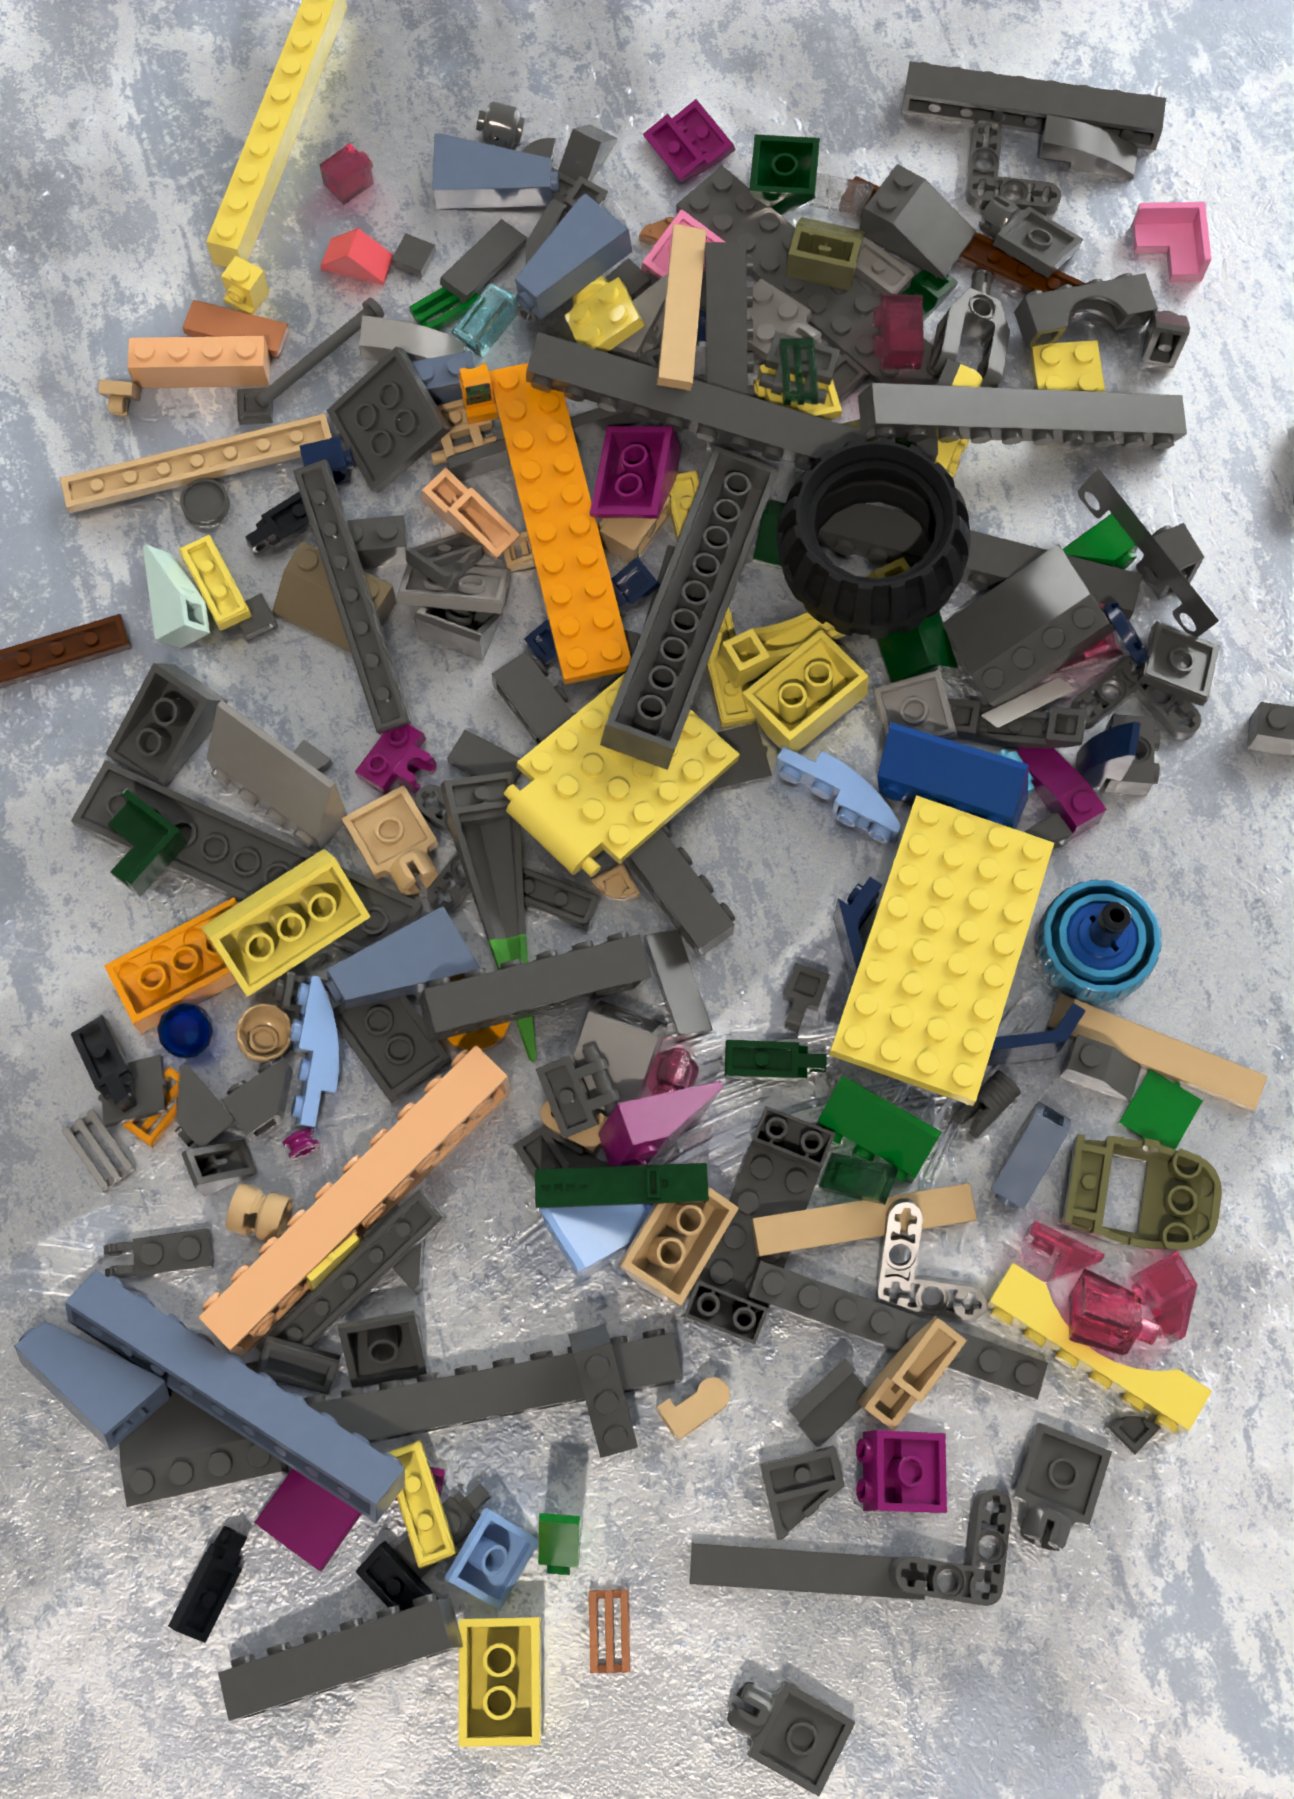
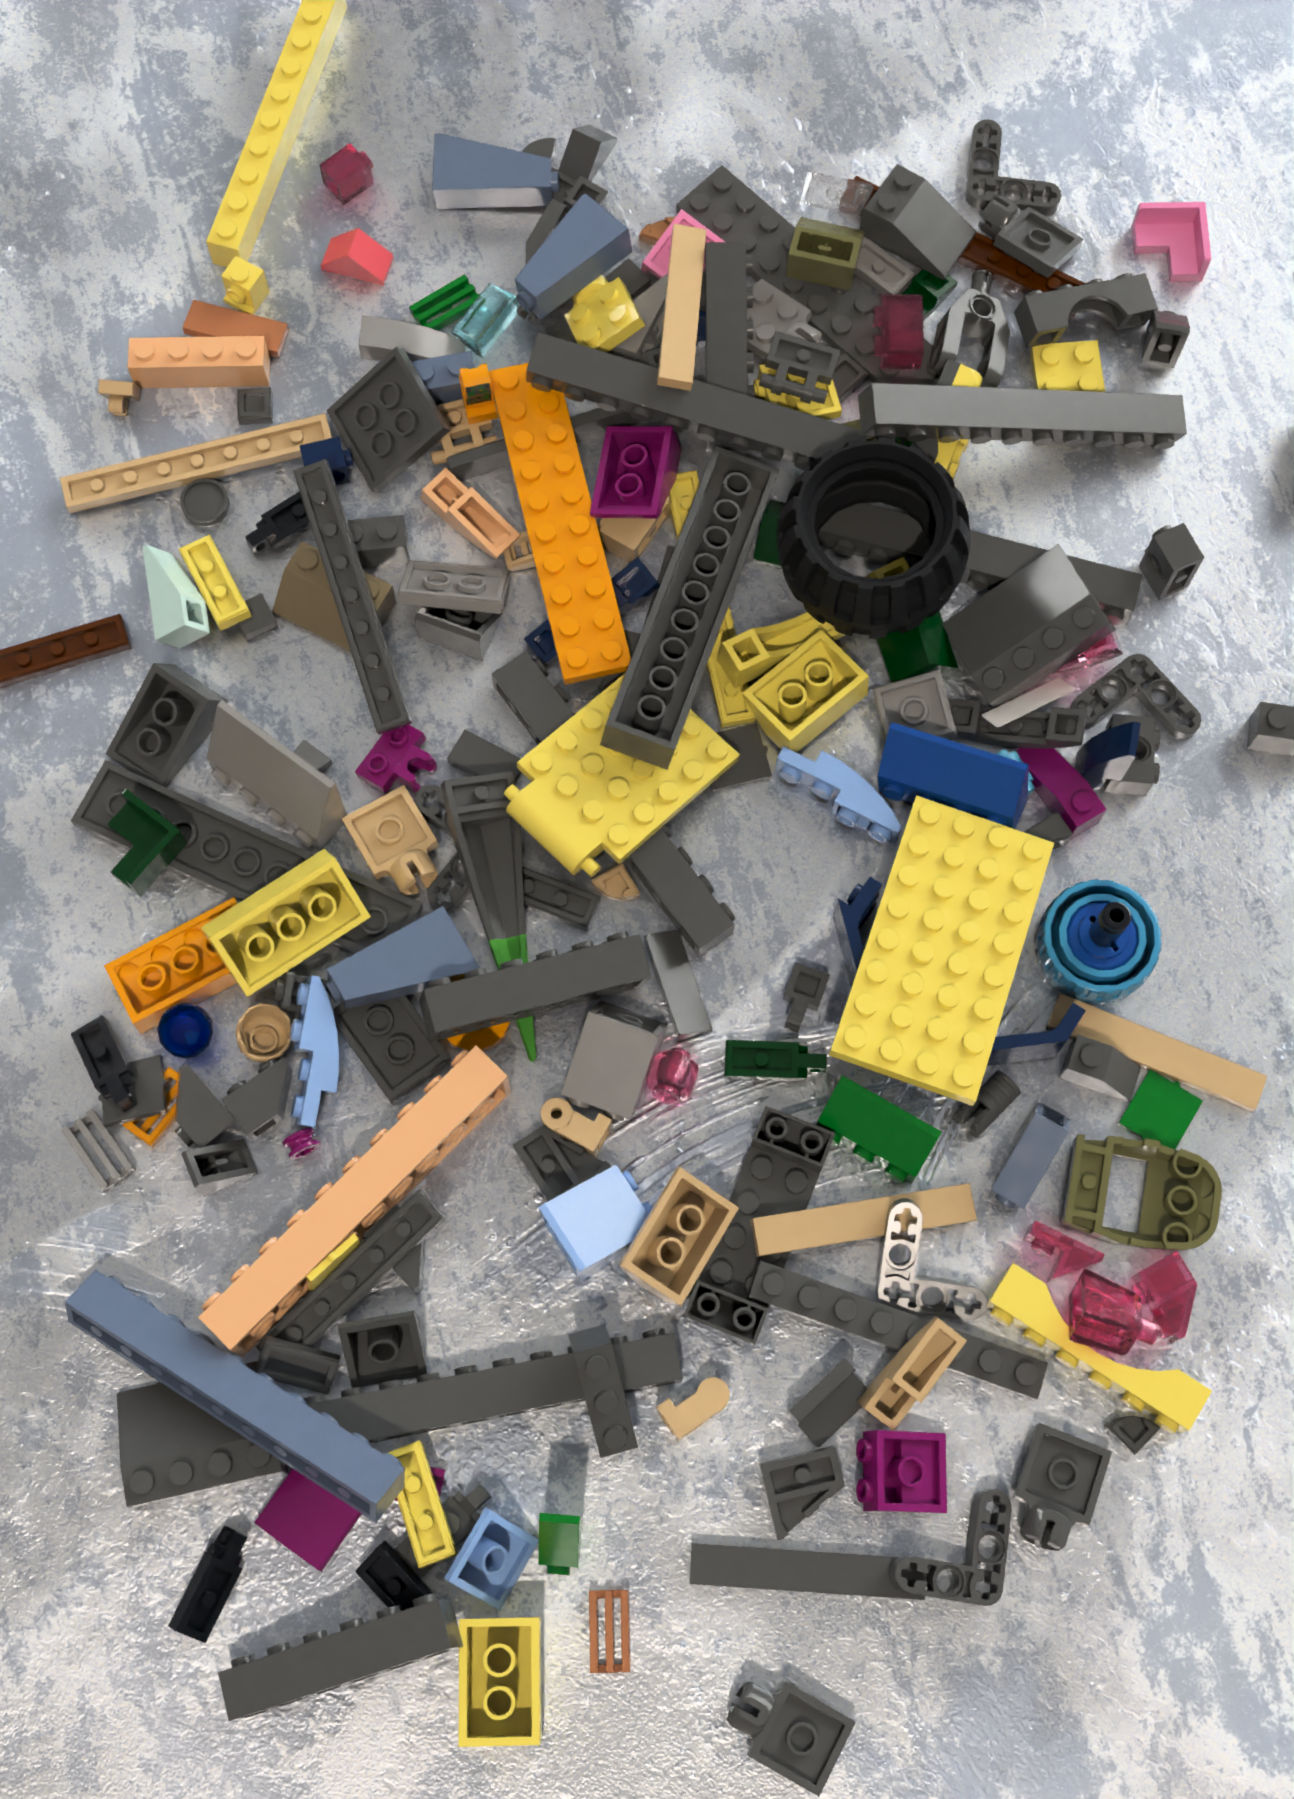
sand blue slope [14,1321,170,1451] -> none
dark grey hinge [103,1228,213,1278] -> none
tan wheel [226,1183,293,1242] -> none
dark grey bar [255,297,384,407] -> none
dark grey tile [391,233,436,277] -> none
dark grey wing [406,532,483,589] -> none
dark grey tile [440,219,527,303] -> none
dark grey head [476,102,525,149] -> none
dark grey plate [535,1045,621,1139] -> none
dark green piece [535,1163,709,1209] -> none
slope [598,1081,723,1167] -> none
magenta slope [643,99,736,183] -> none
dark green slope [749,134,820,215] -> none
clear green tile [779,338,819,405] -> none
clear green tile [819,1153,898,1205] -> none
dark grey brick [901,61,1166,150] -> none
dark grey slope [1039,115,1138,179] -> none
green slope [1063,513,1138,570] -> none
dark grey piece [1078,468,1219,637] -> none
dark blue tile [1103,600,1150,666] -> none
dark grey tile [1138,621,1220,706] -> none

